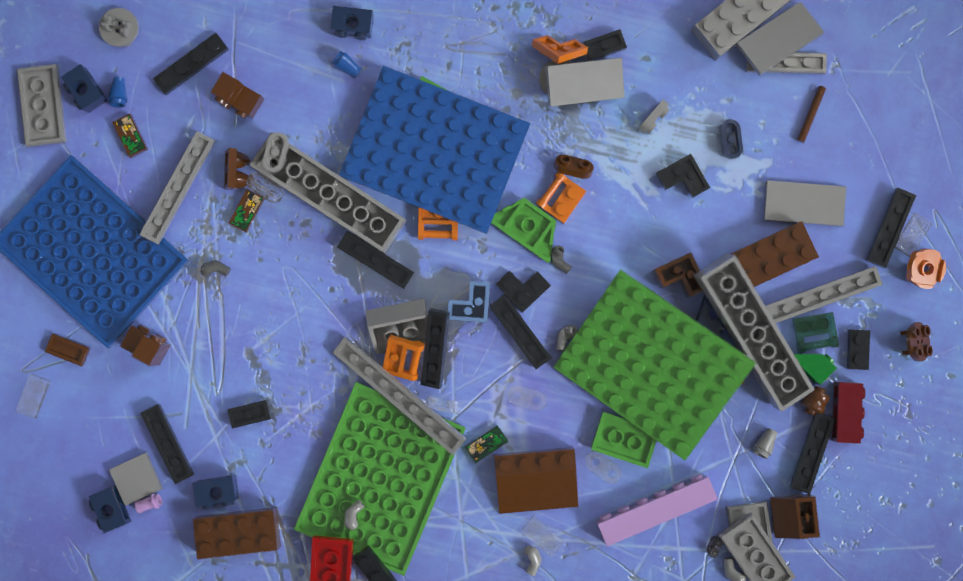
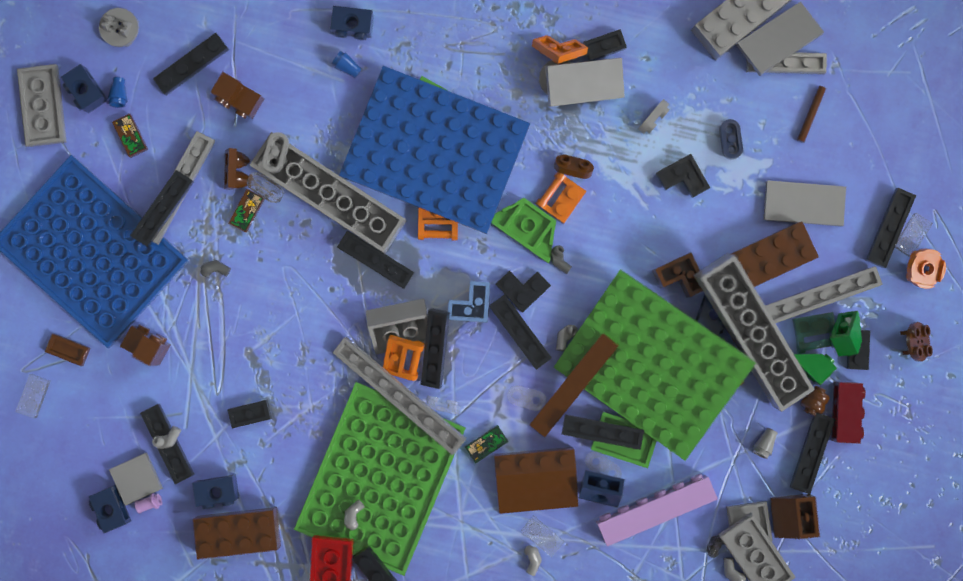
none -> black plate [130,170,194,248]
none -> light grey arm [152,426,182,449]
none -> reddish brown tile [530,333,619,437]
none -> black plate [561,414,644,450]
none -> dark blue brick [579,470,625,508]
none -> green slope [830,311,862,356]

